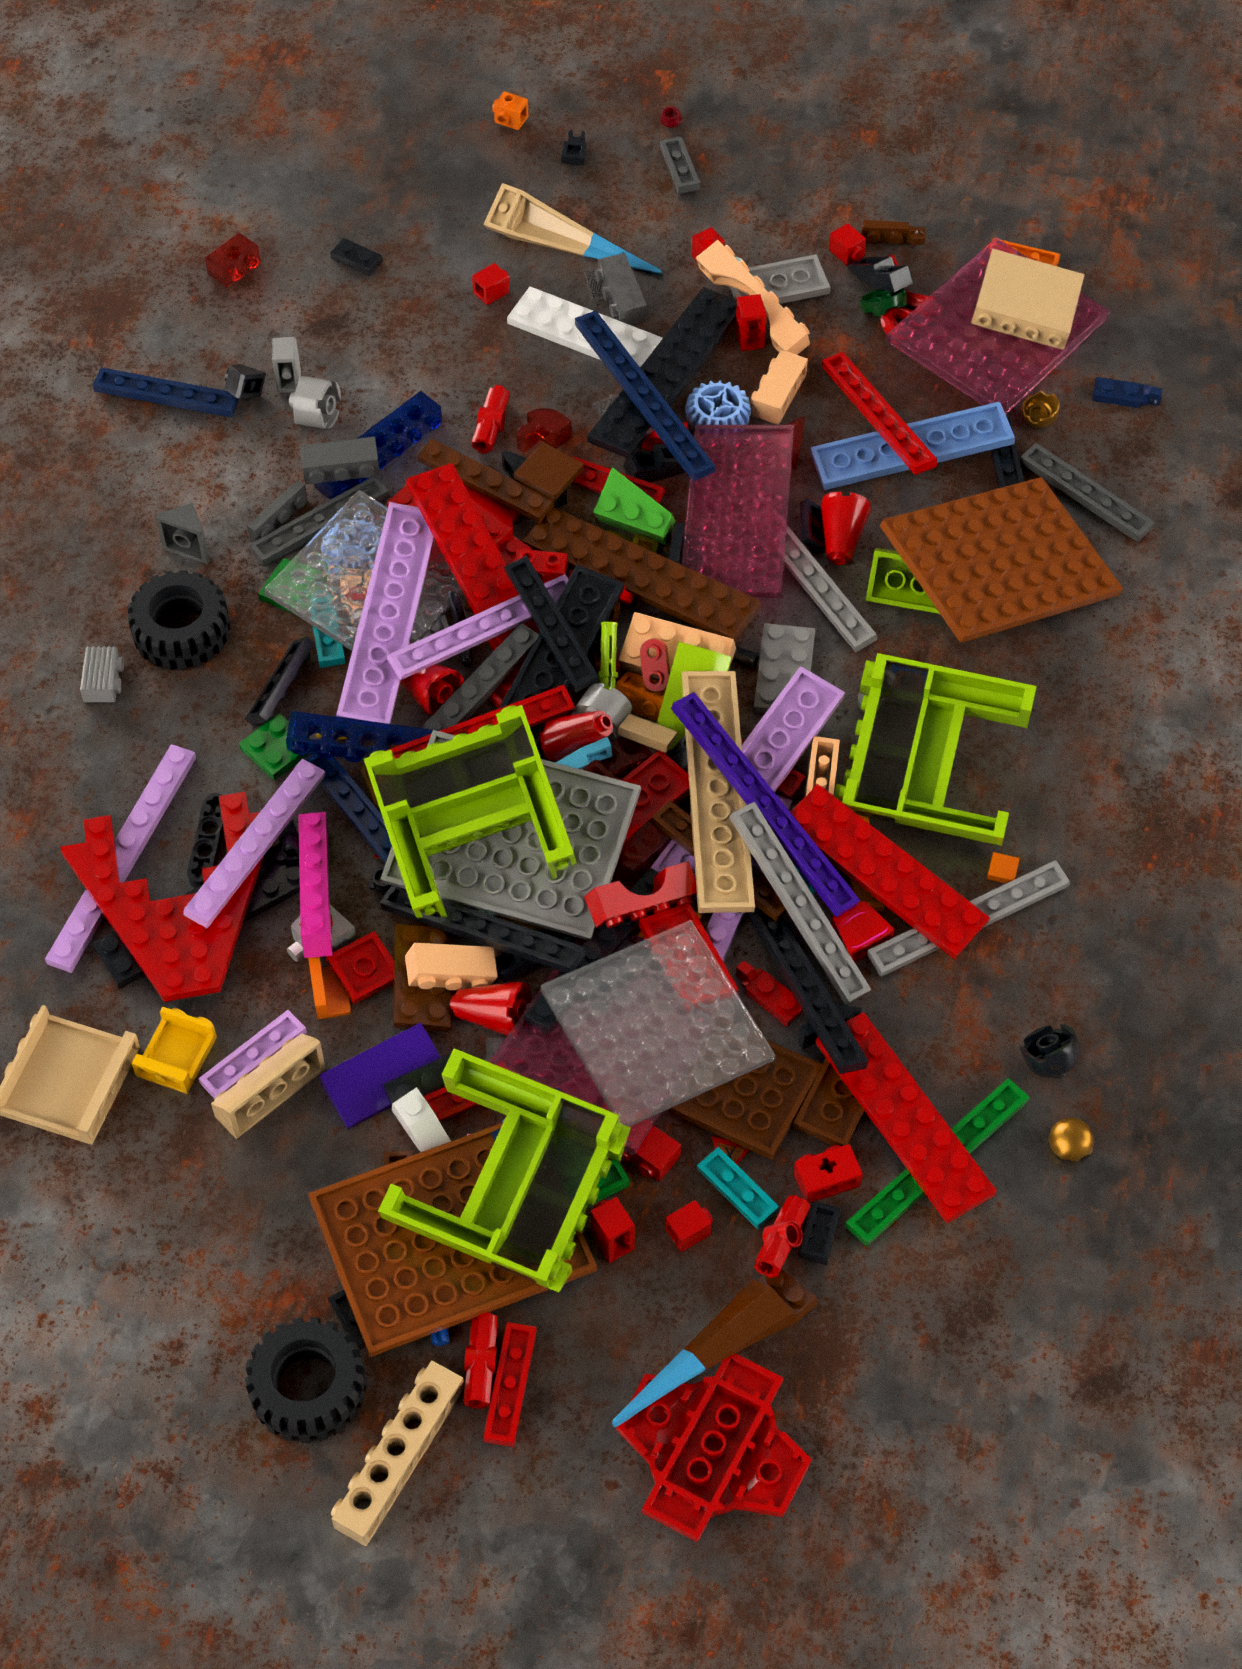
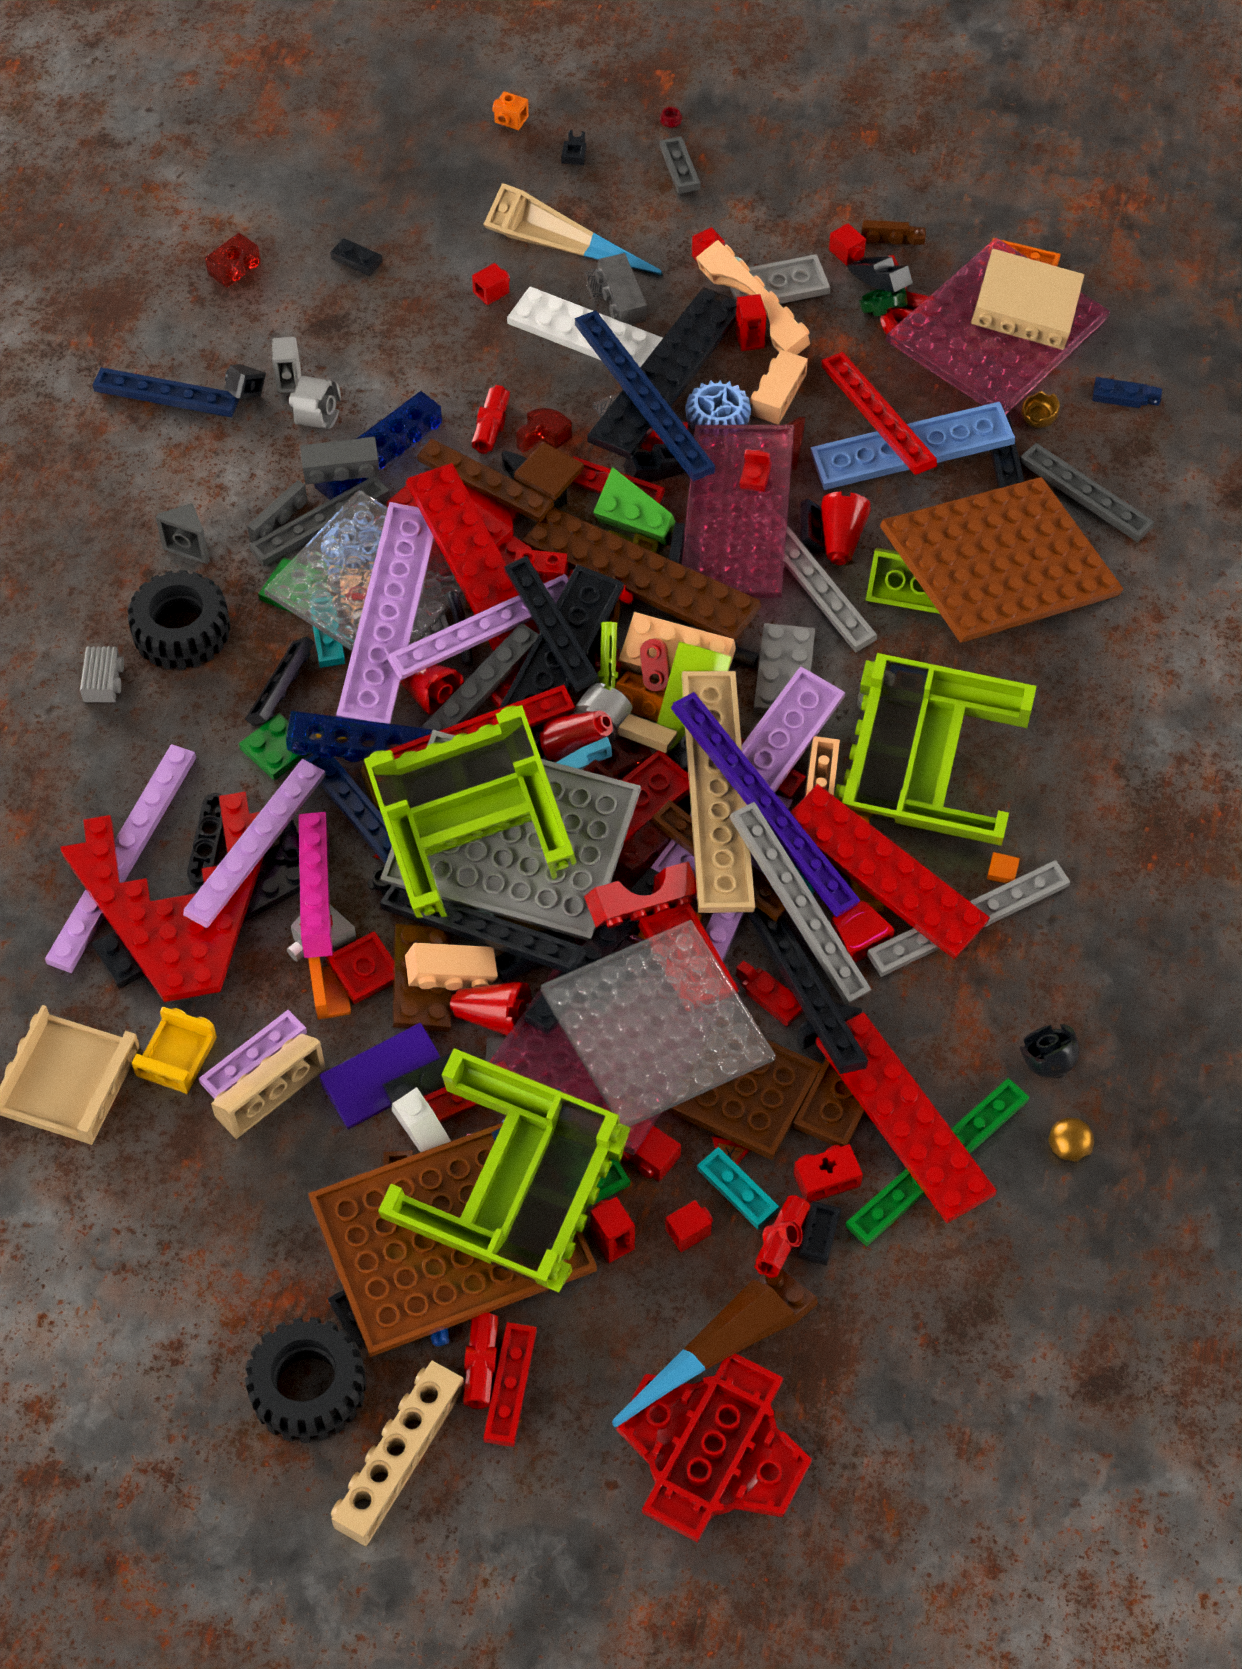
none -> red bracket [740,450,771,492]

